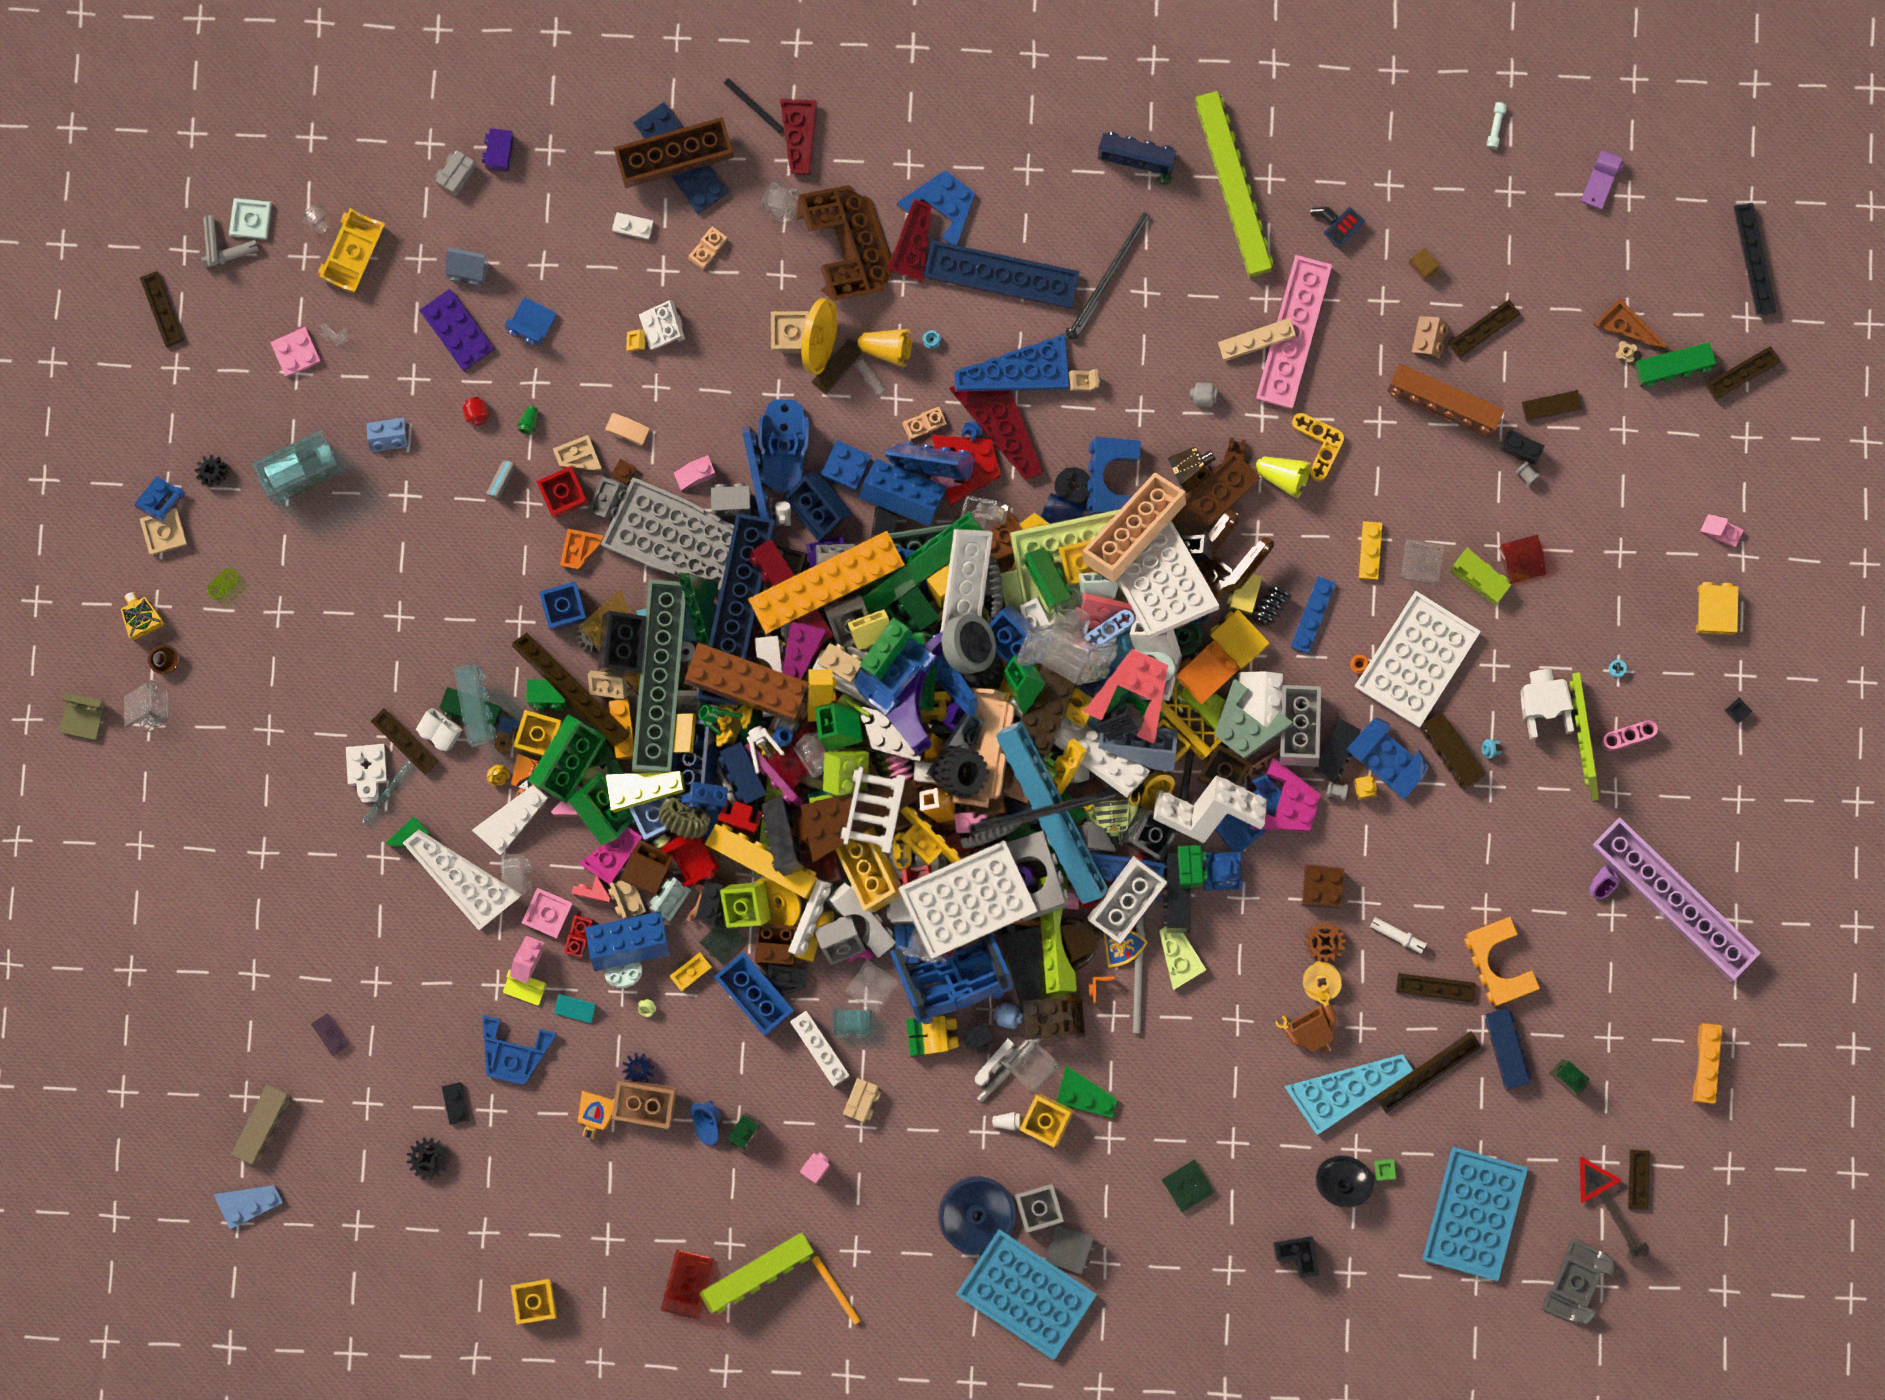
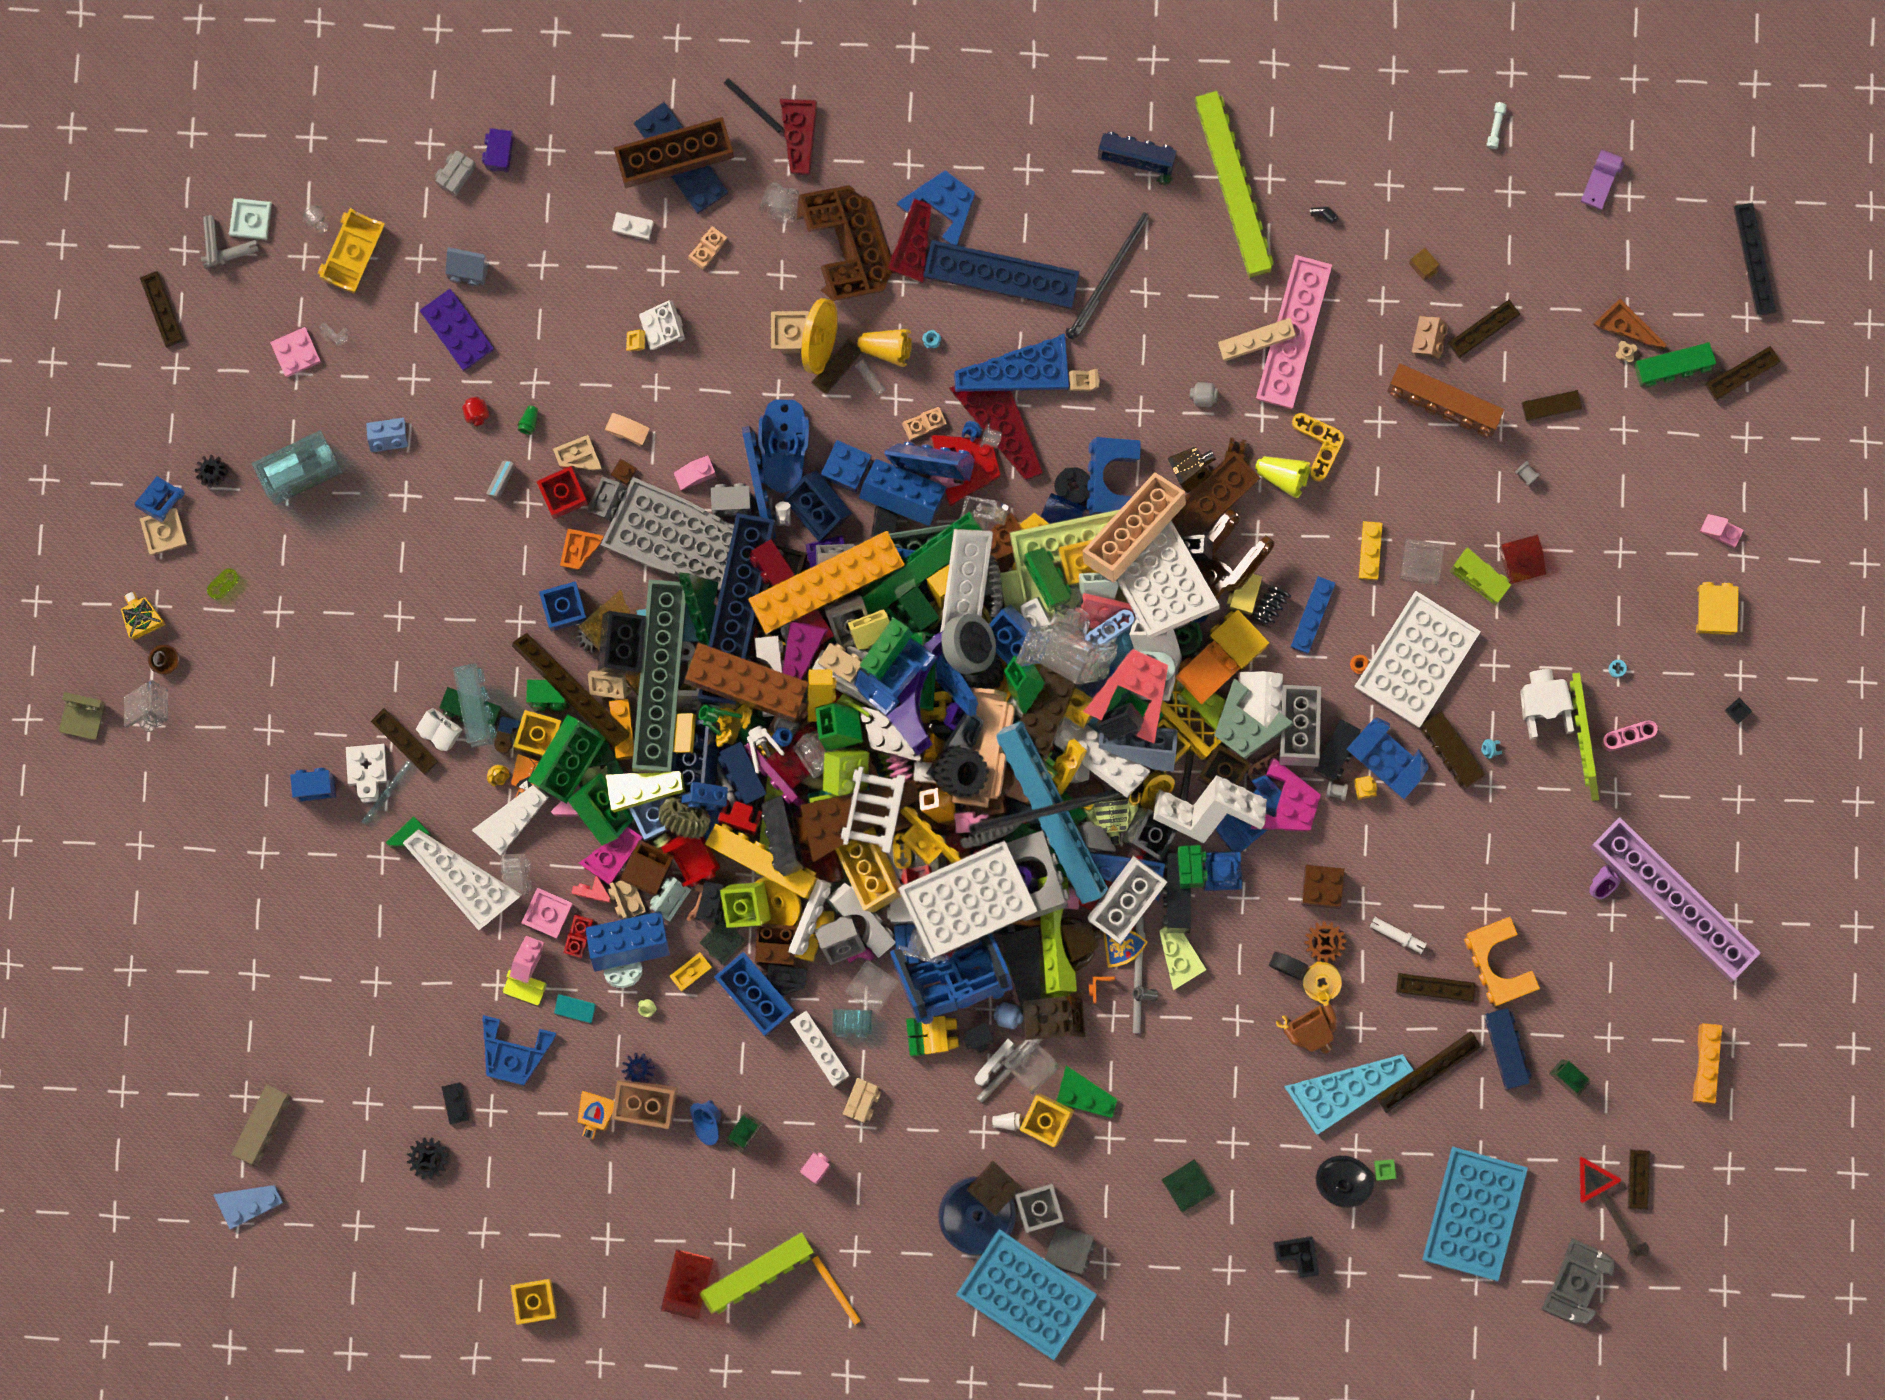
clear purple plate [311,1013,349,1056] -> none
blue bracket [504,298,556,346] -> none
slope [1323,207,1365,247] -> none
black brick [1501,430,1545,466] -> none
none -> blue brick [290,768,336,802]
none -> dark brown plate [966,1160,1022,1216]
none -> clear piece [980,424,1002,448]
none -> dark grey pin [1132,986,1158,1001]
none -> black tyre [1269,952,1308,980]

